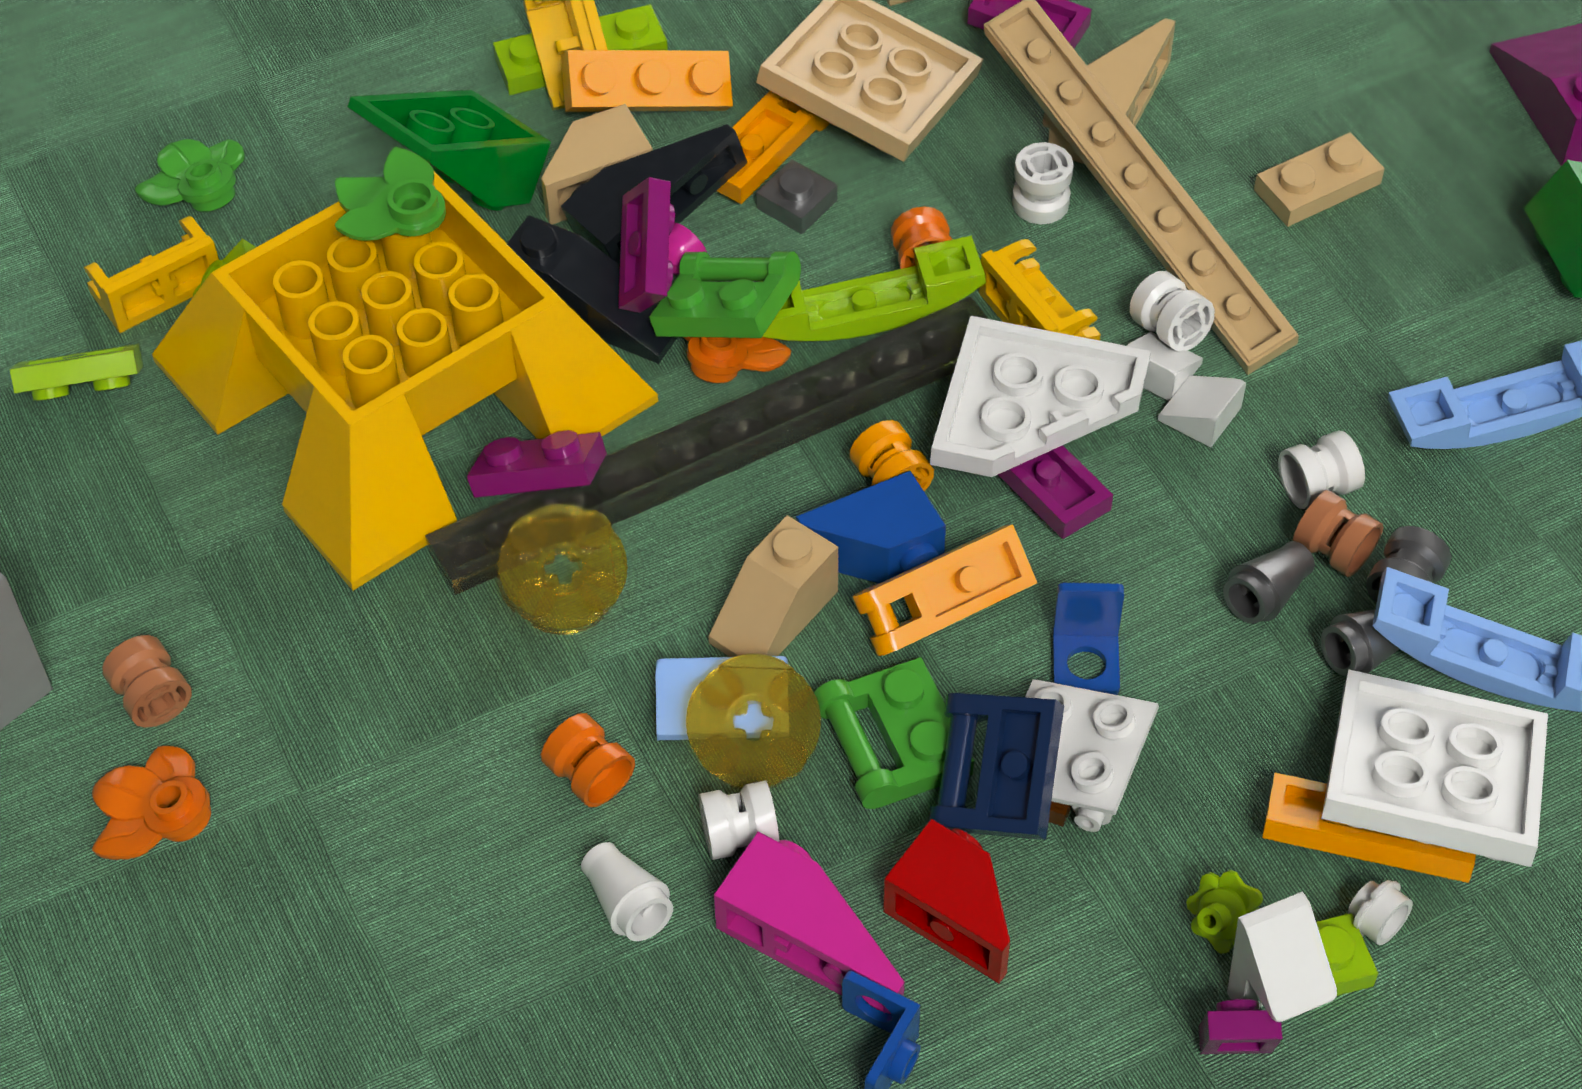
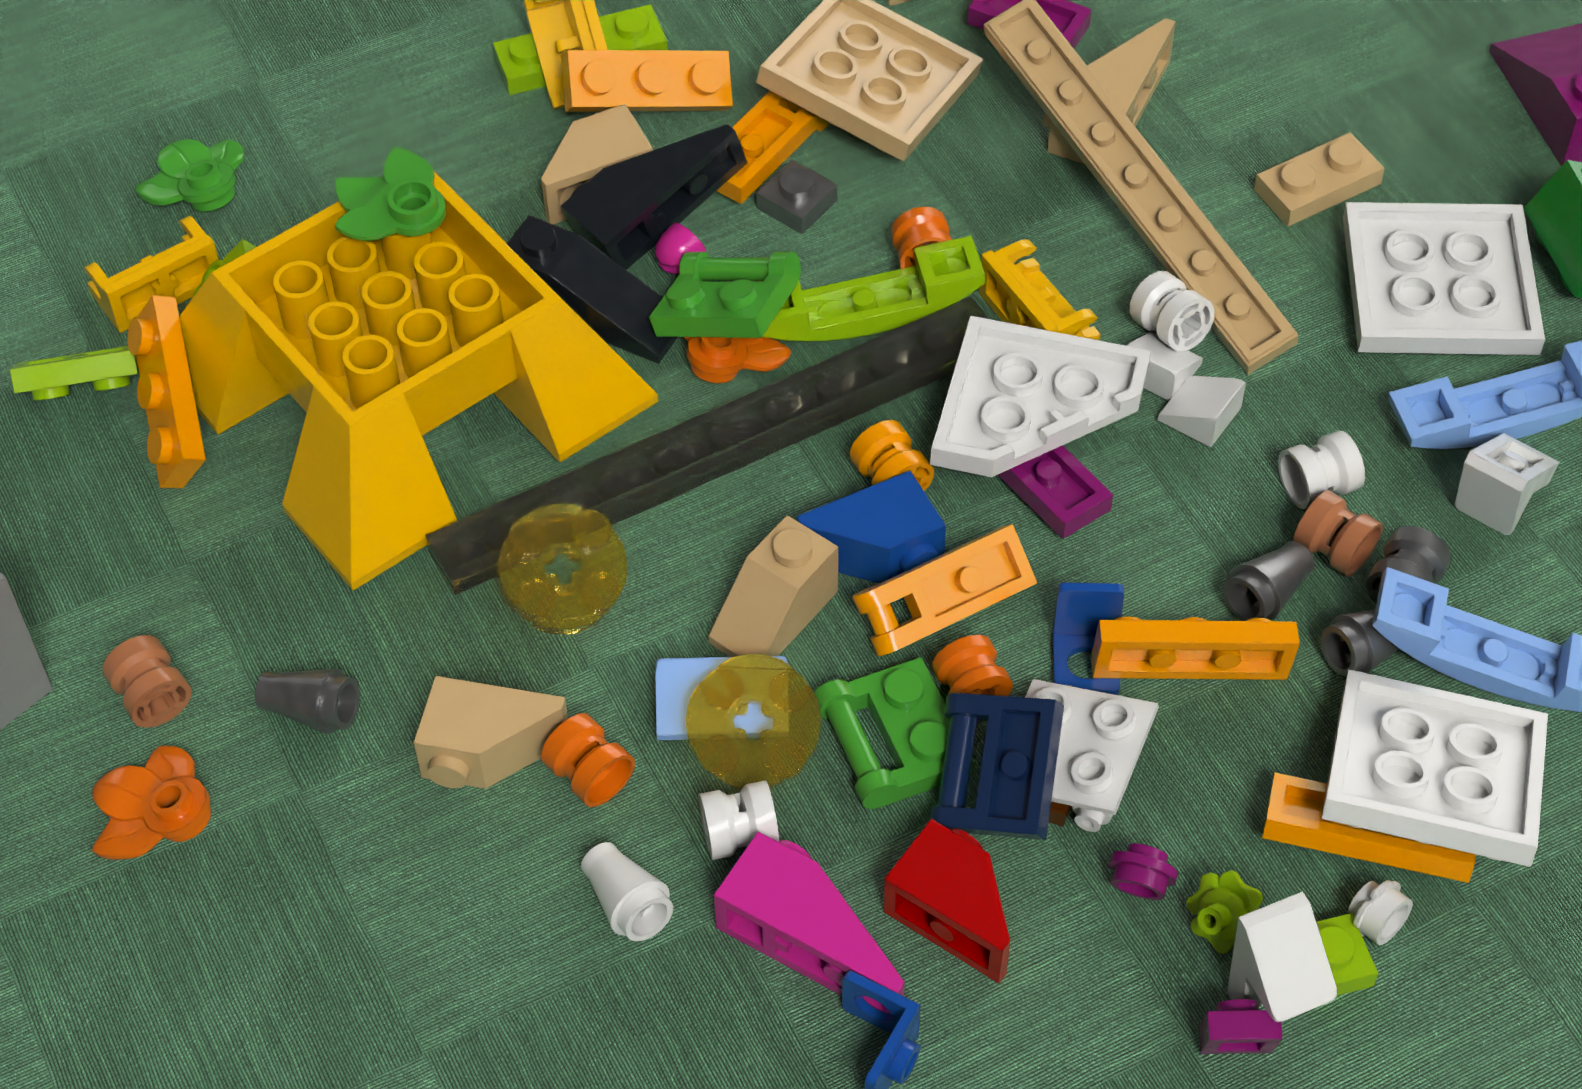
green slope [347,90,551,211] -> none
magenta plate [467,430,607,498] -> none
magenta plate [619,177,675,313] -> none
white wheel [1012,142,1074,225] -> none
none -> light orange plate [127,295,206,488]
none -> flat silver cone [255,668,360,734]
none -> tan slope [414,676,568,789]
none -> orange wheel [932,635,1013,696]
none -> light orange plate [1091,616,1300,680]
none -> magenta plate [1108,843,1178,900]
none -> white plate [1343,202,1545,355]
none -> white slope [1455,433,1560,535]

